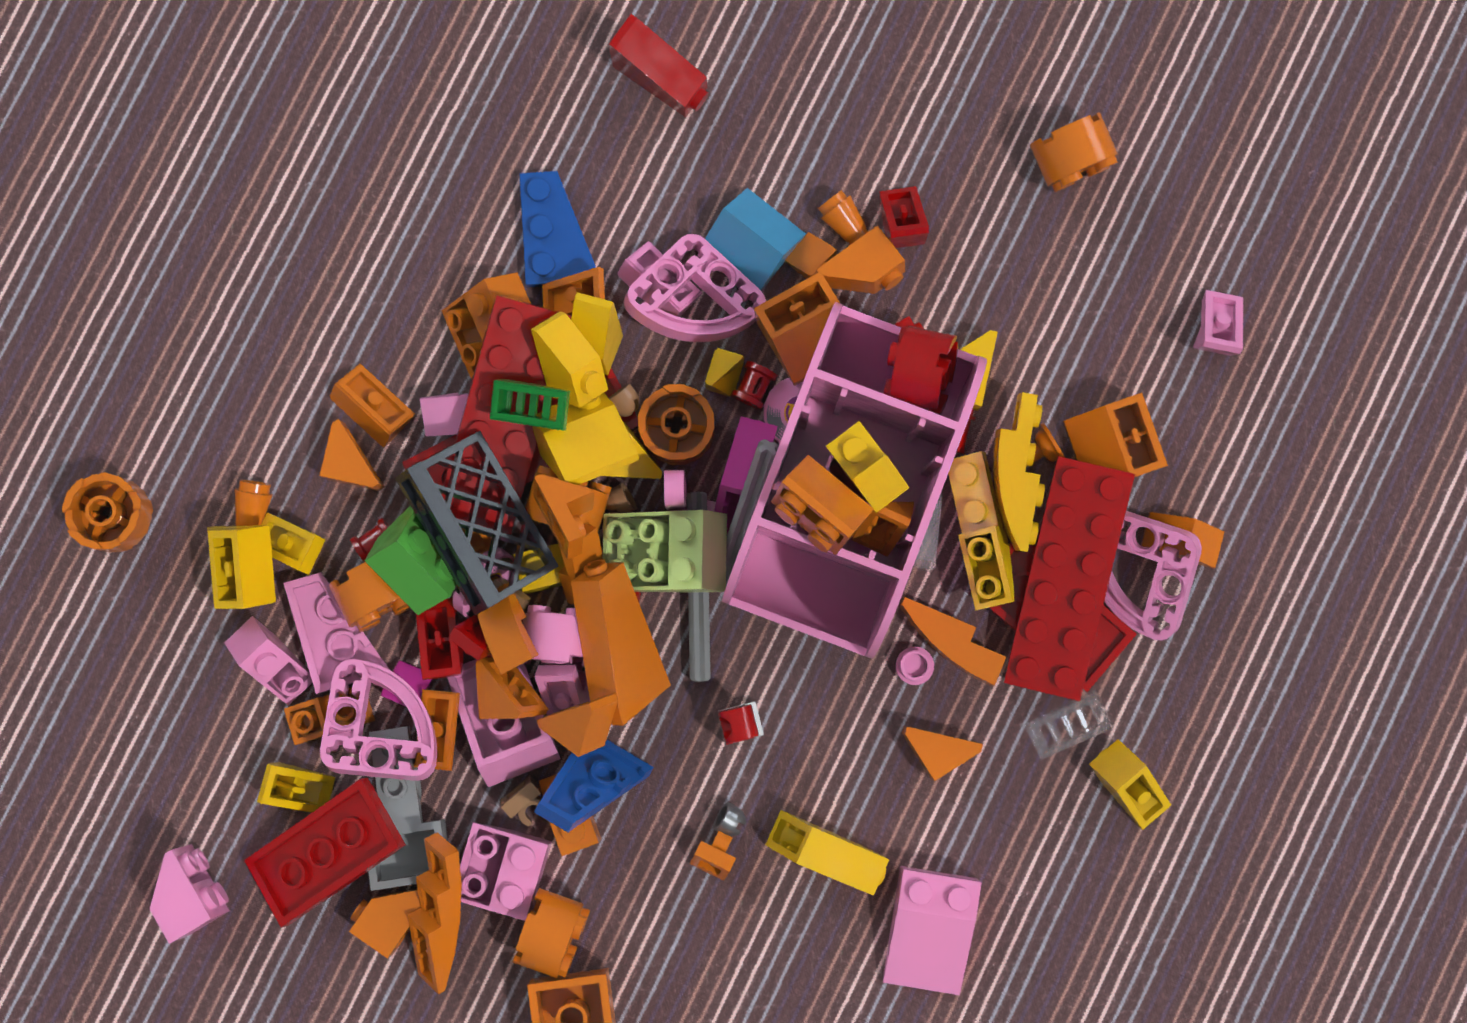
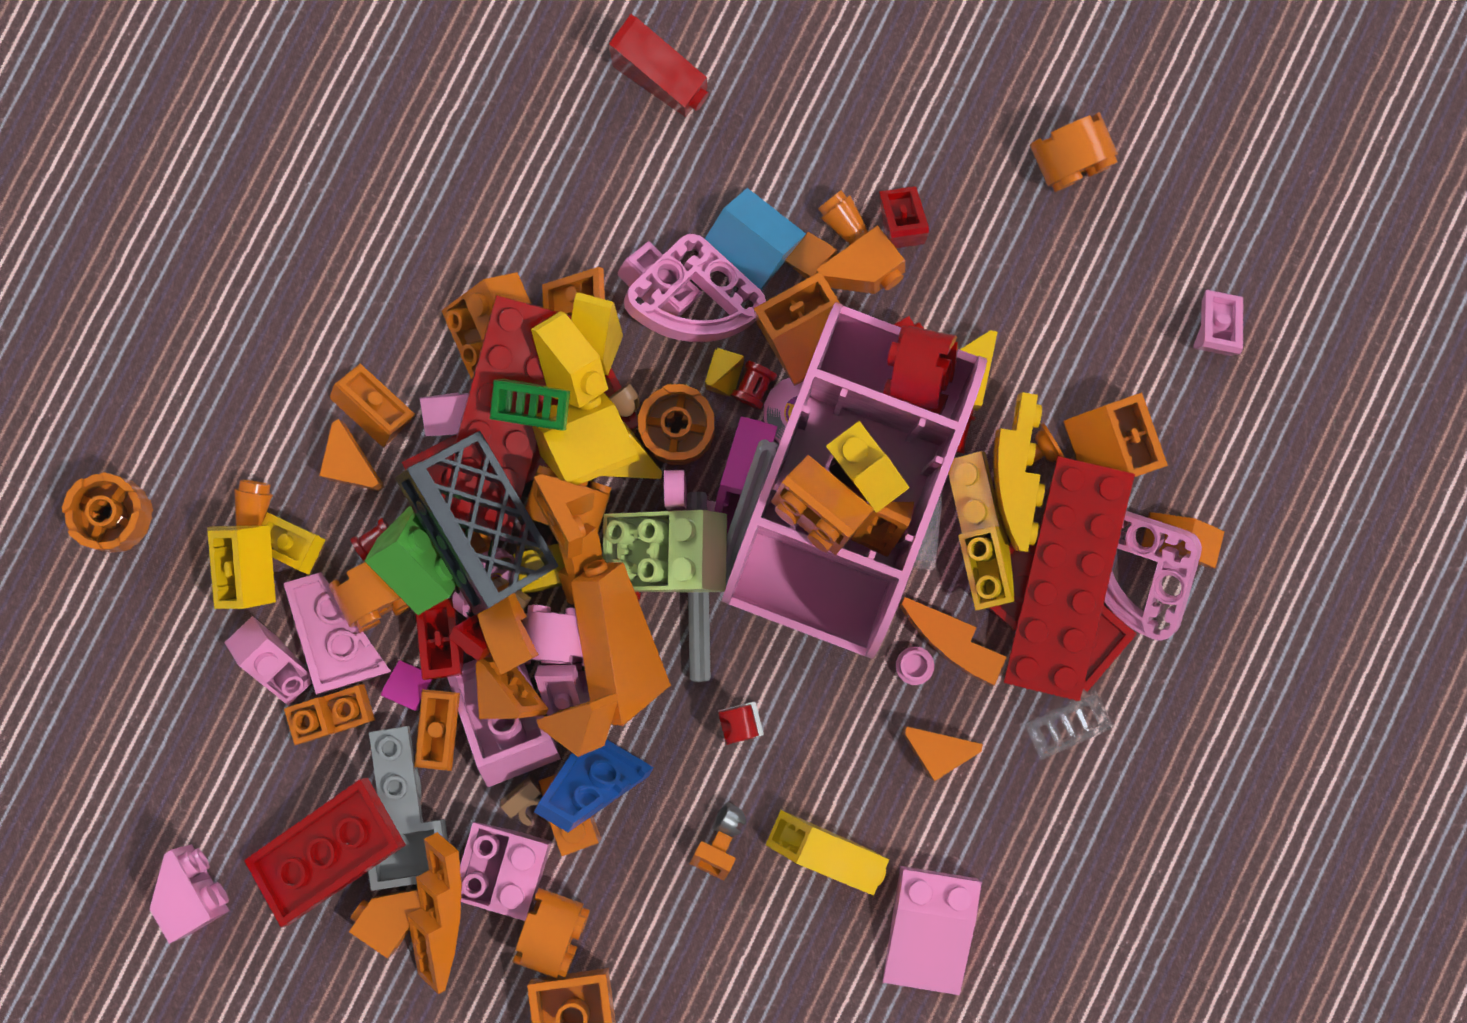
yellow slope [257,762,336,812] -> none
bright pink beam [320,659,437,781] -> none
blue wing [519,171,596,288] -> none
medium nougat hinge [606,483,637,514] -> none
yellow slope [1089,739,1171,830] -> none

